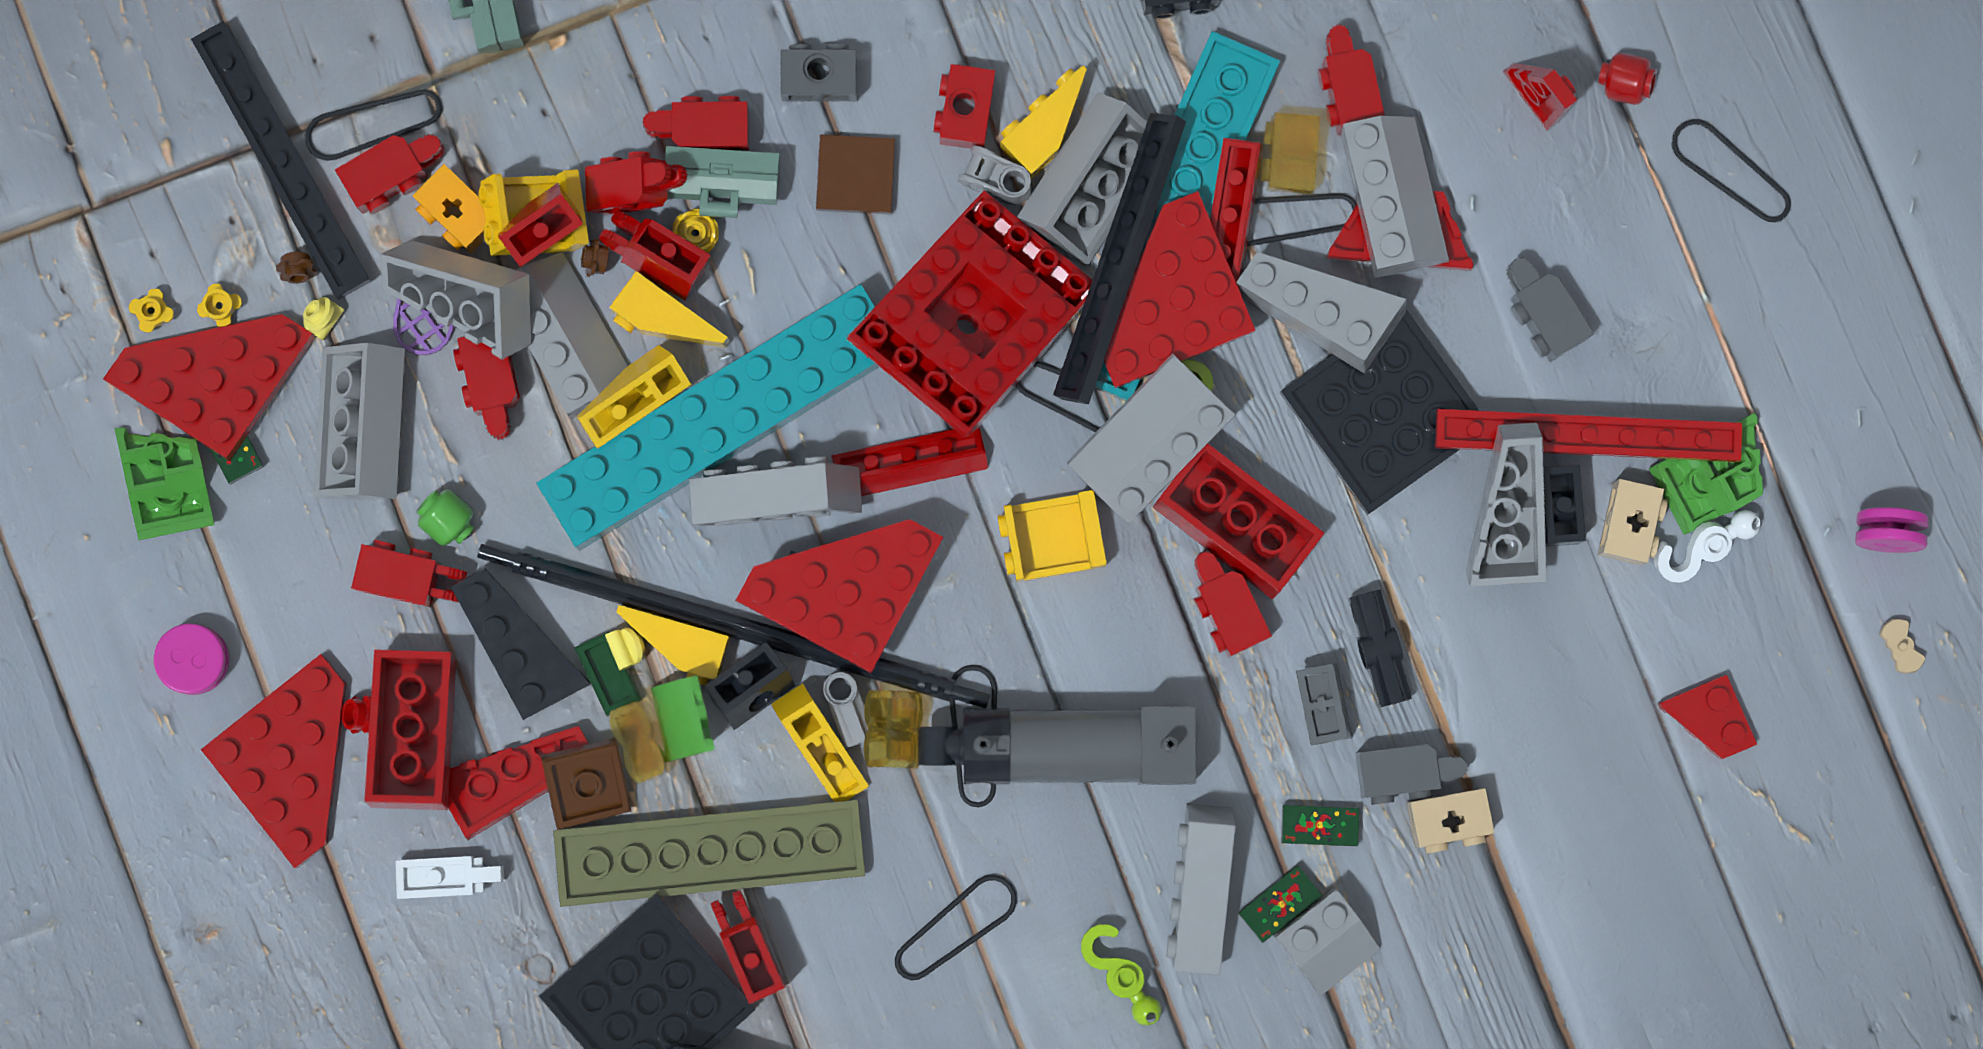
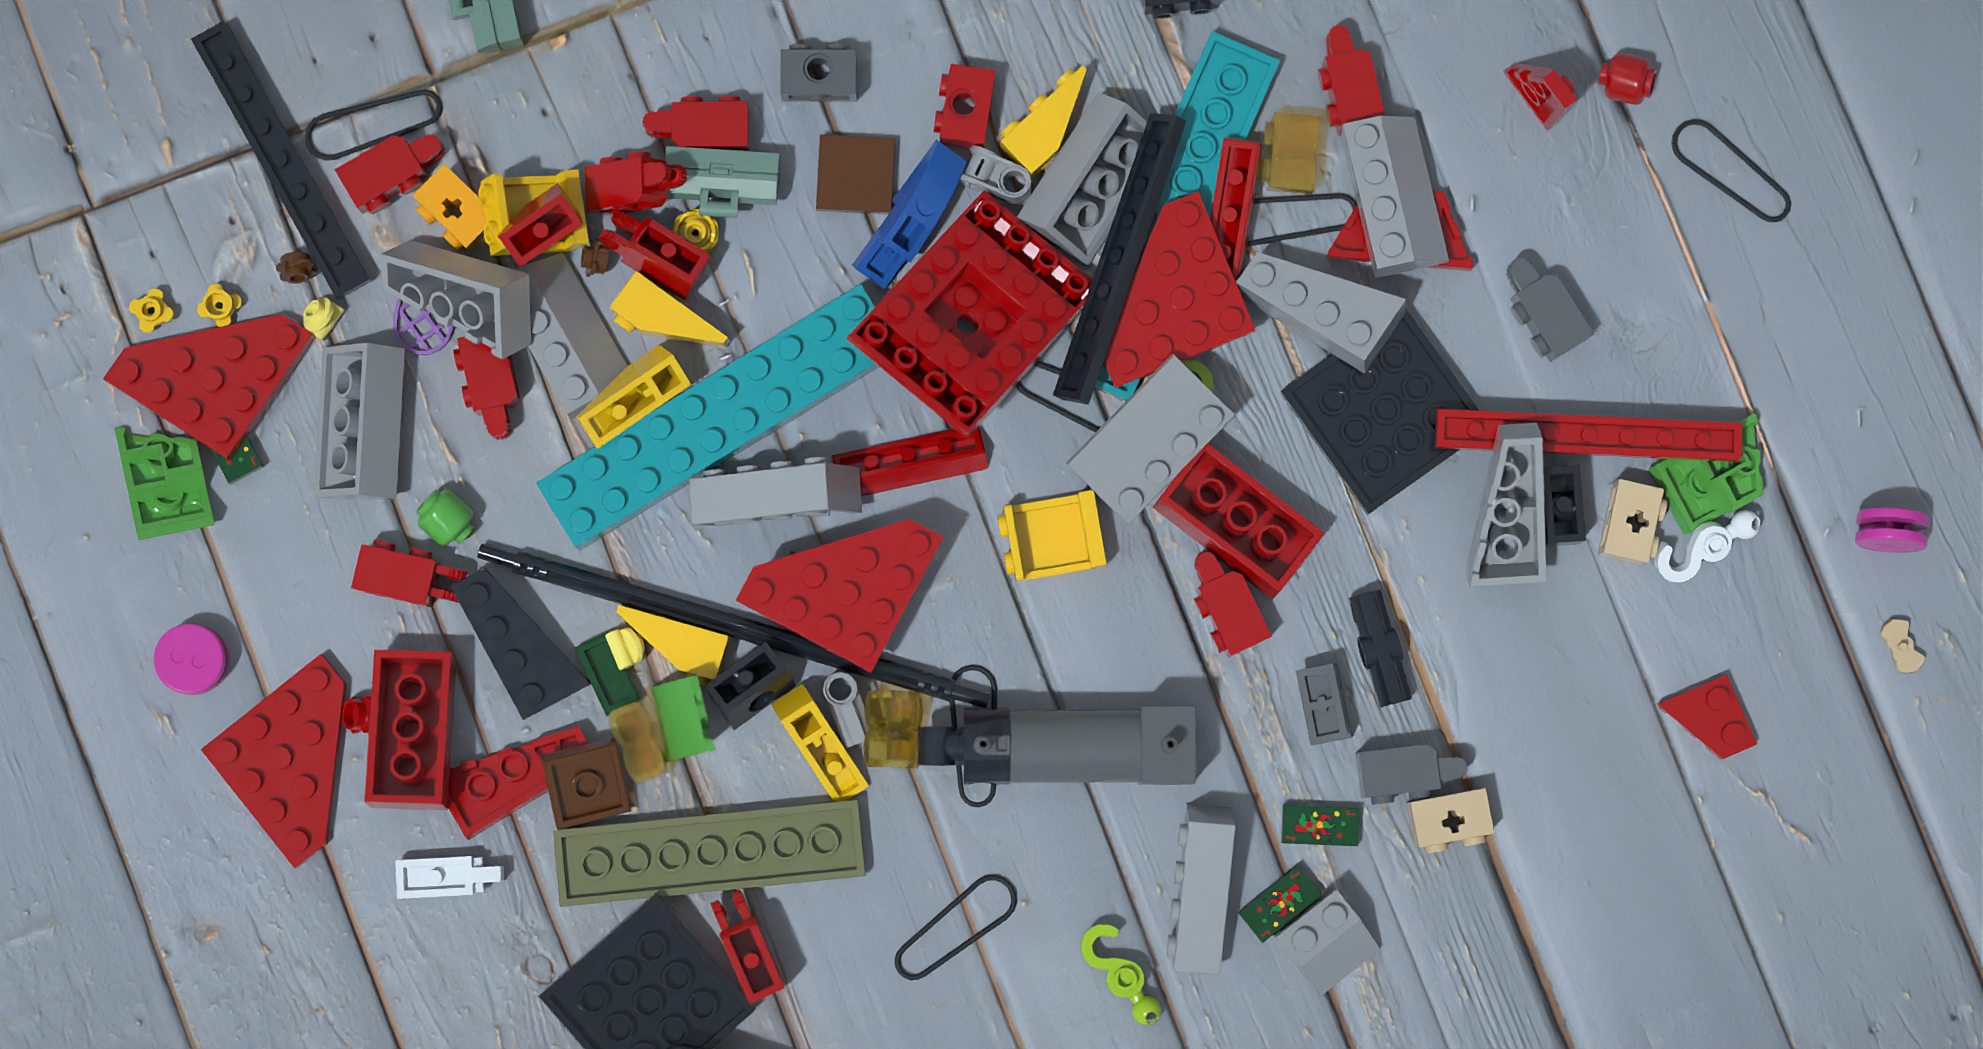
none -> blue slope [852,139,967,289]

